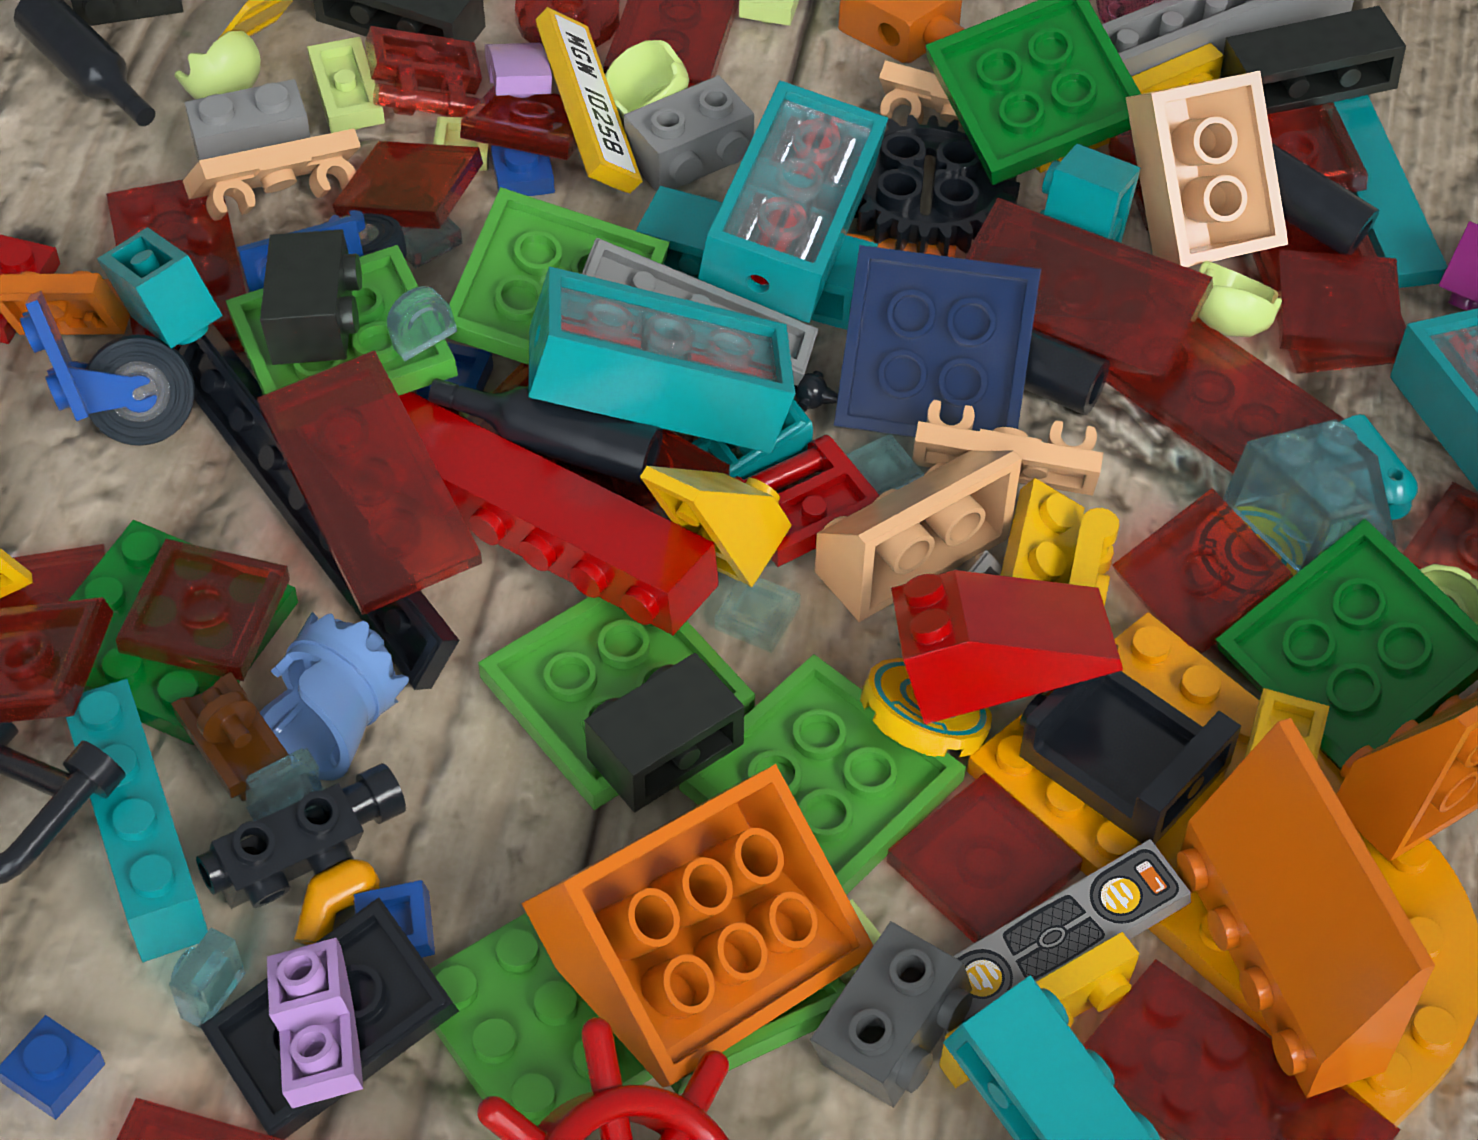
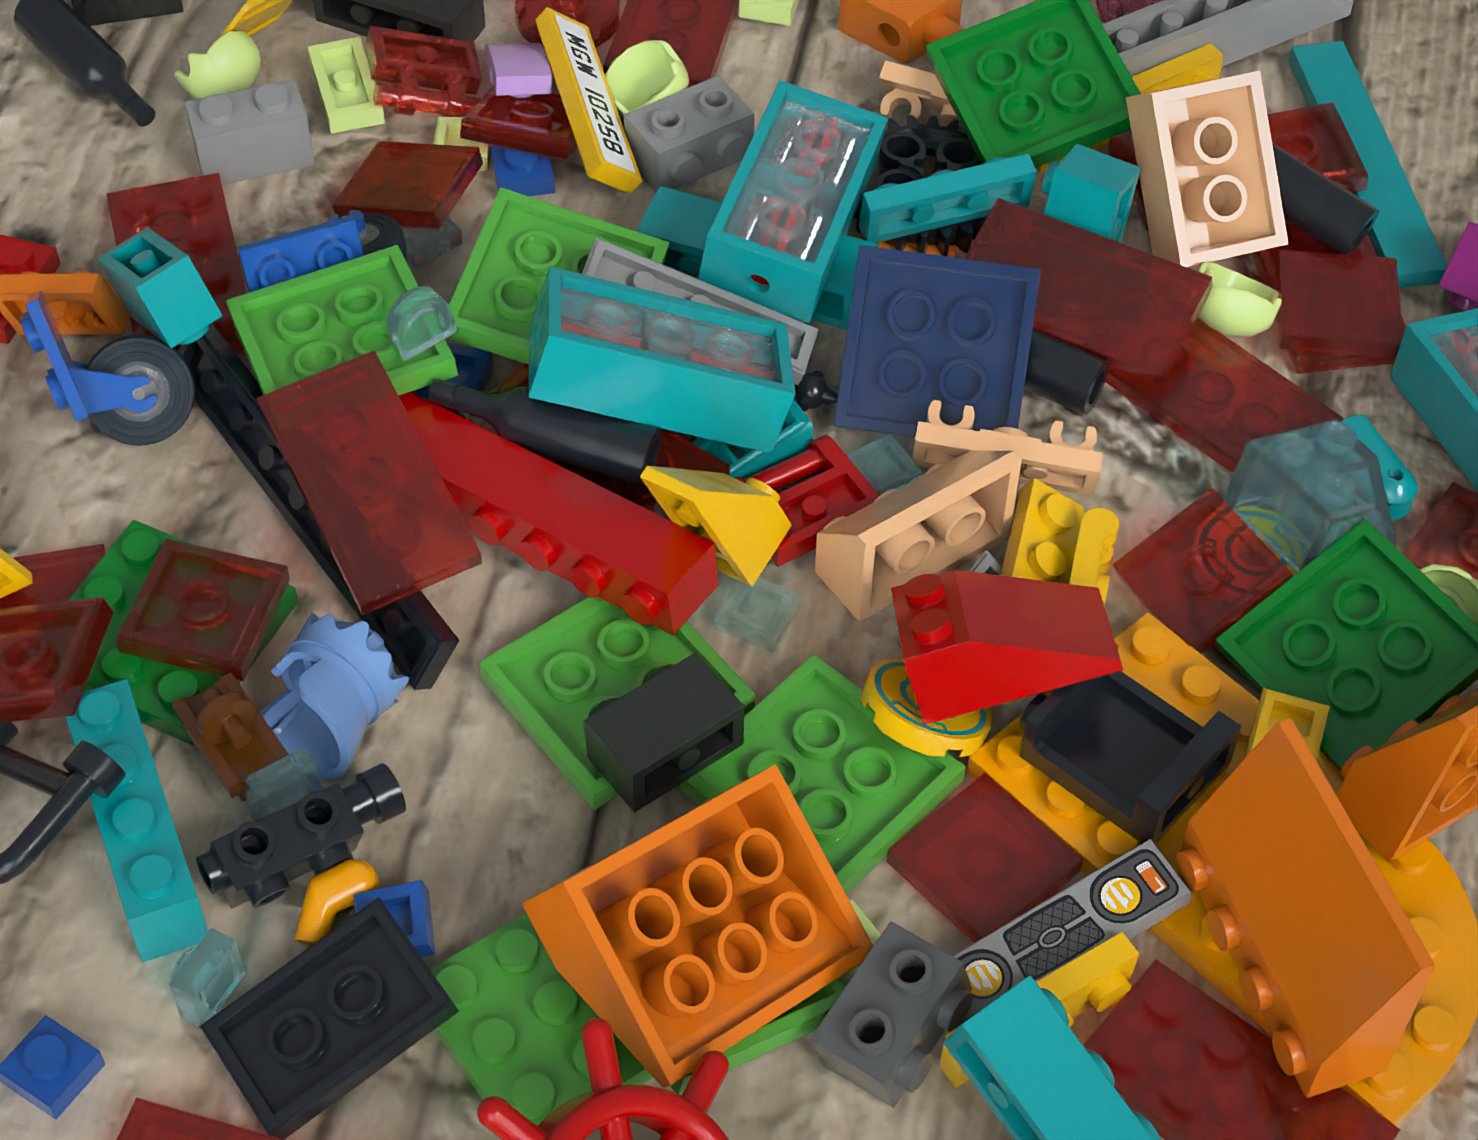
light nougat plate [183,129,361,221] -> none
pearl dark grey brick [260,229,362,365] -> none
lavender slope [267,938,363,1108] -> none
pearl dark grey brick [1220,6,1406,116] -> none
none -> teal plate [859,153,1037,243]

